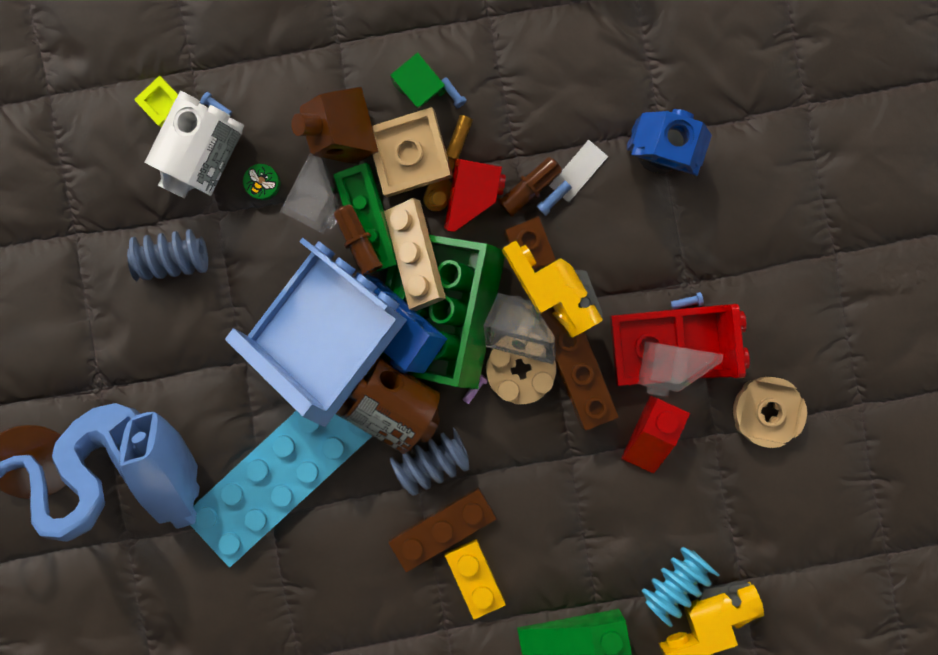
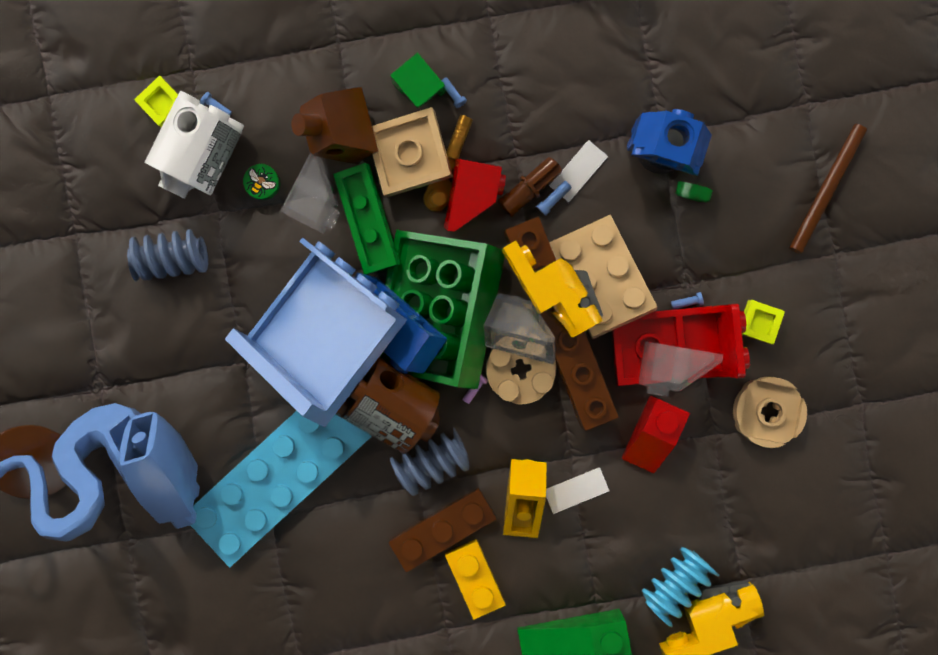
reddish brown axle [334,205,383,276] -> none
tan plate [384,198,446,311] -> none
none -> yellow slope [503,459,547,538]
none -> white sticker [546,467,609,514]
none -> tan plate [549,214,657,340]
none -> green tile [675,181,713,203]
none -> neon yellow plate [742,300,785,345]
none -> reddish brown bar [789,124,867,254]

